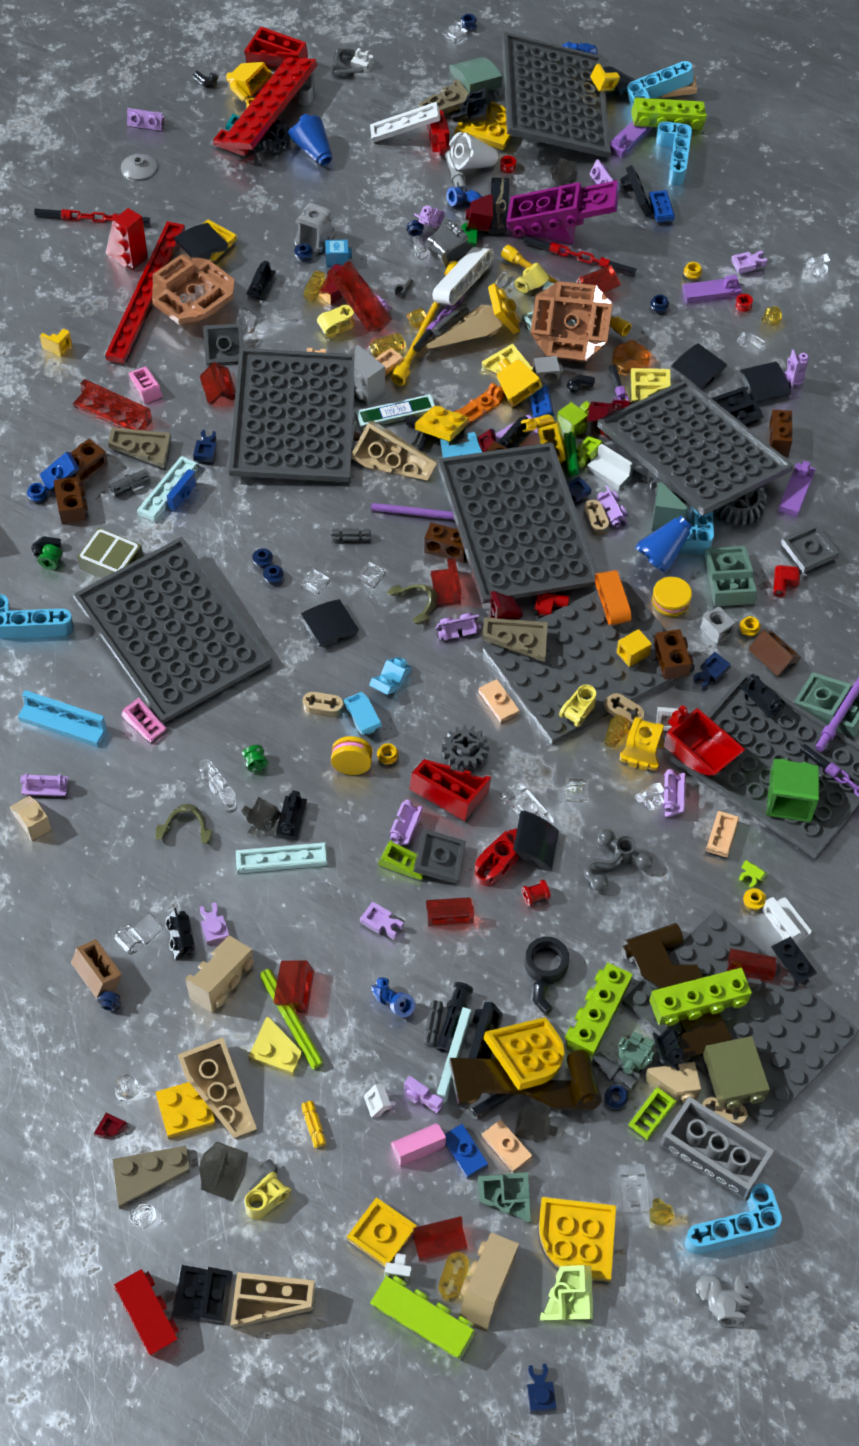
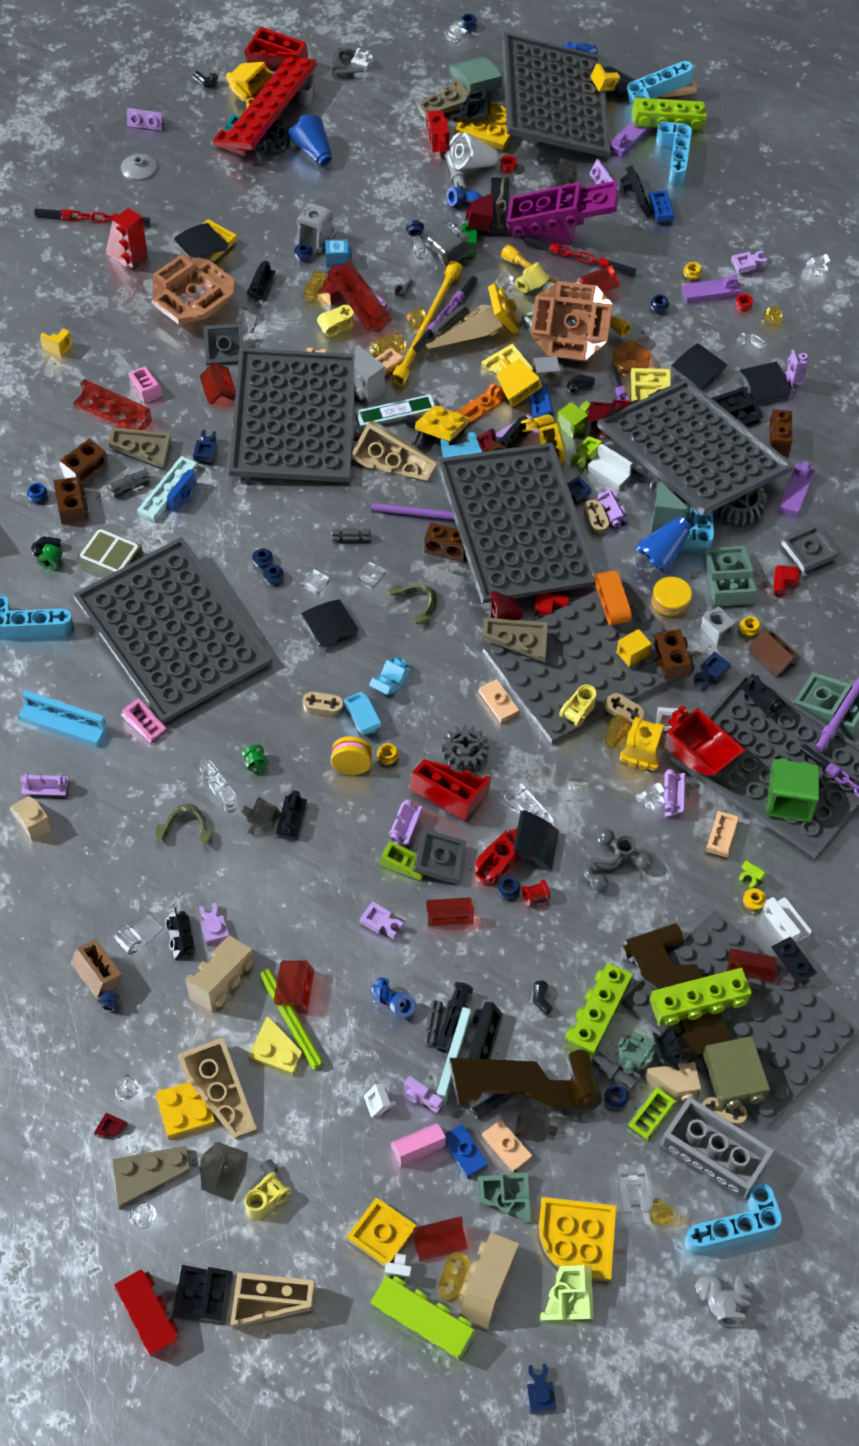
blue plate [39,452,79,492] -> none
red plate [105,221,185,364] -> none
light aqua tile [236,842,328,874] -> none
yellow axle [301,1101,326,1148] -> none
white plate [370,102,440,143] -> none
lavender hinge [414,206,445,229] -> none
clear red panel [431,558,462,606] -> none
white beam [433,247,494,305] -> none
lavender hinge [436,613,481,641] -> none
yellow plate [484,1017,564,1090] -> none
black tyre [525,936,569,984] -> none
green axle [563,432,579,477] -> none
none -> dark blue plate [498,877,521,899]

